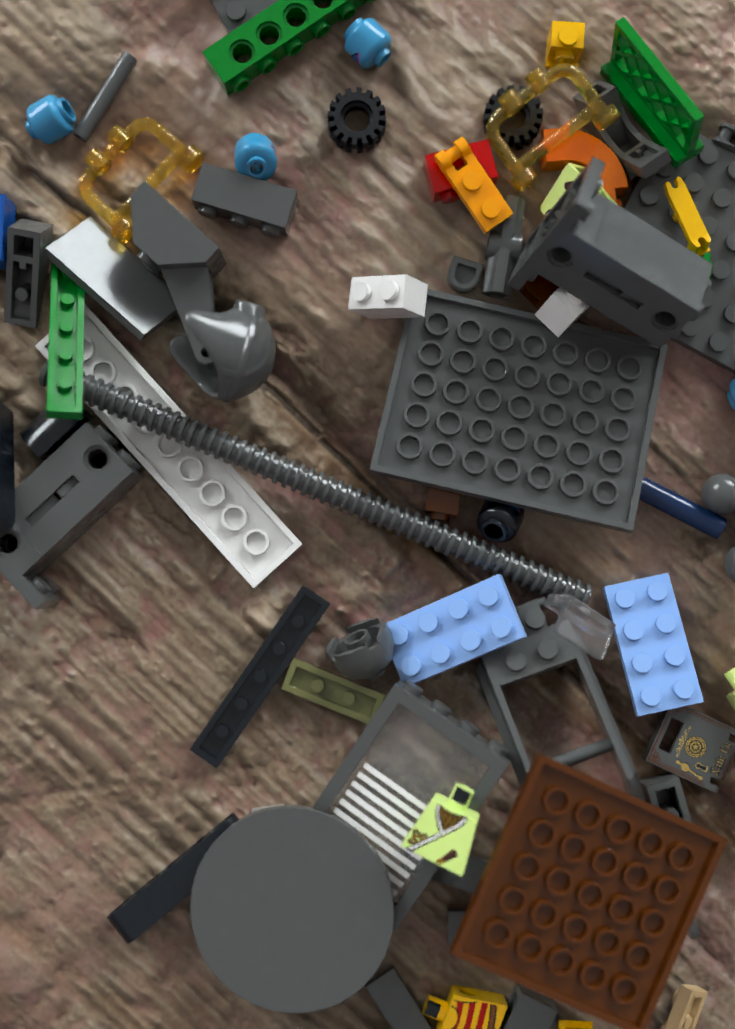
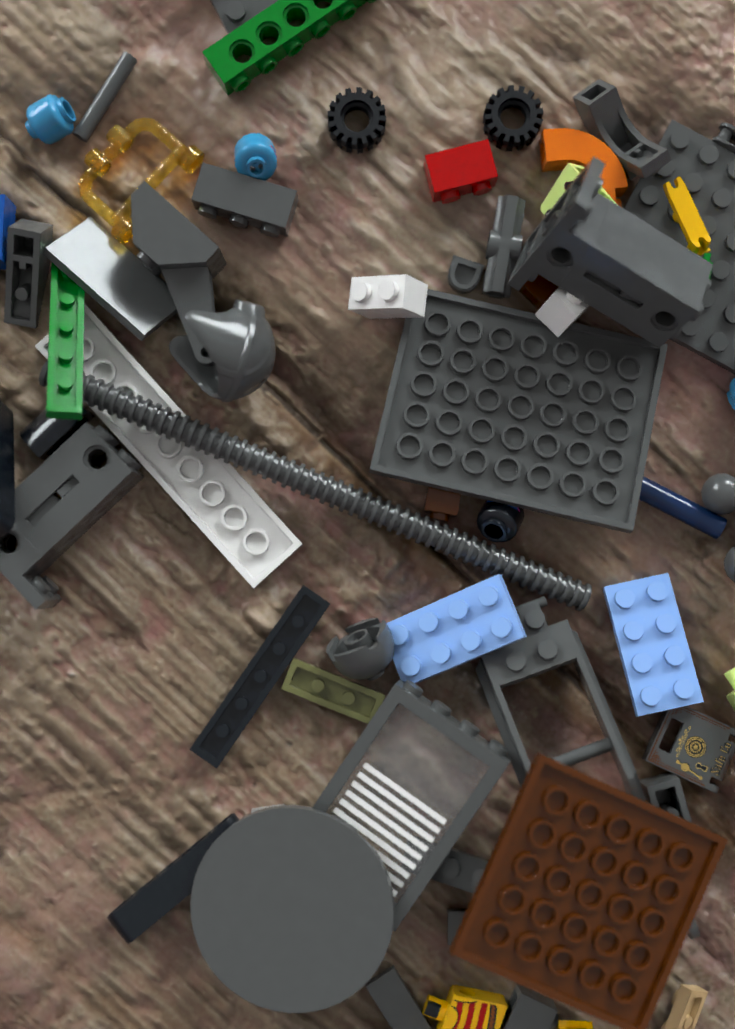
dark azure head [344,18,392,69] -> none
yellowish green torso [401,783,480,877] -> none
light orange plate [434,137,514,234] -> none
clear yellow bar [486,63,621,193] -> none
clear panel [544,594,616,660] -> none
yellow brick [545,21,585,71] -> none
green fence [600,17,704,169] -> none

